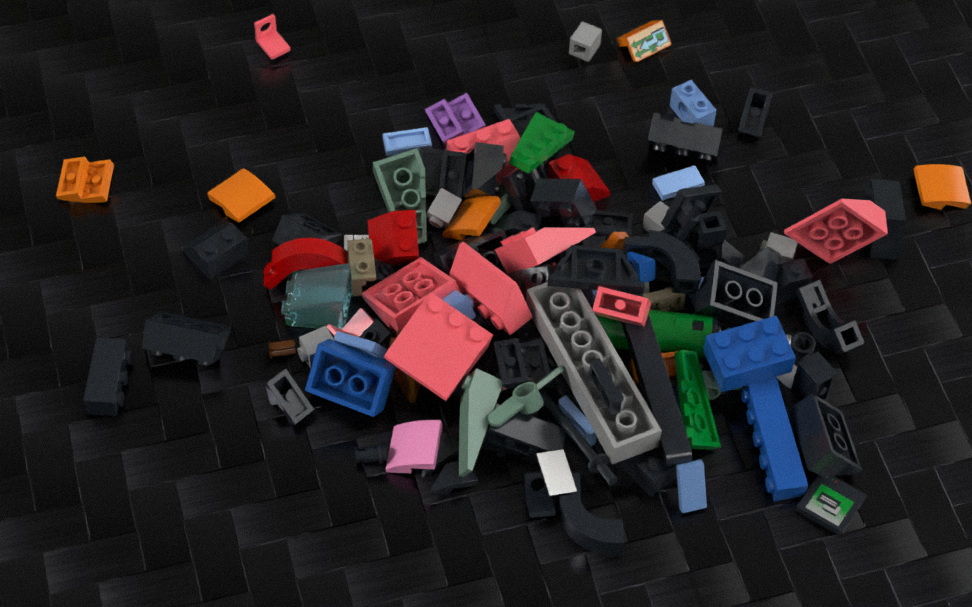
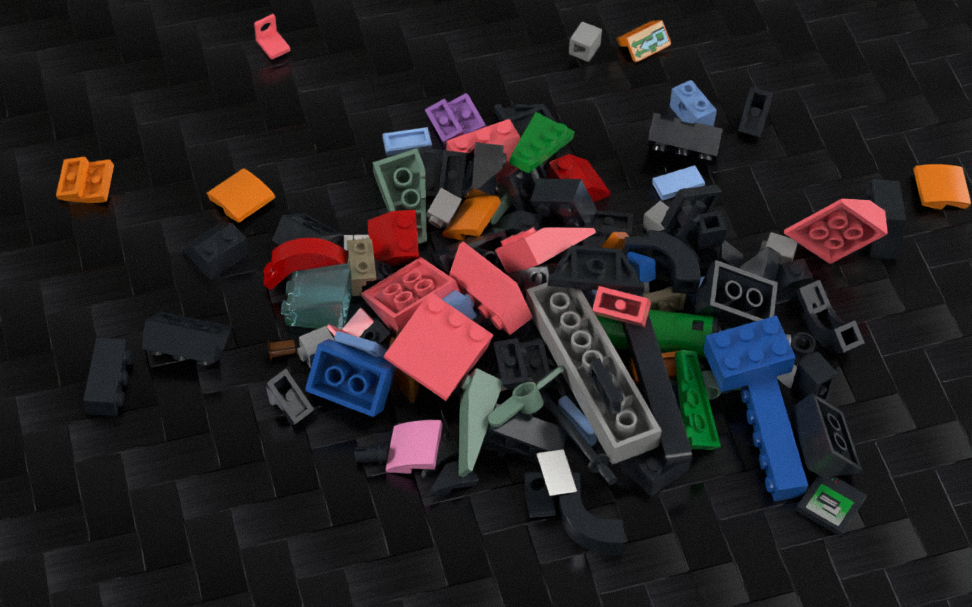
medium blue tile [676,459,707,513] -> none

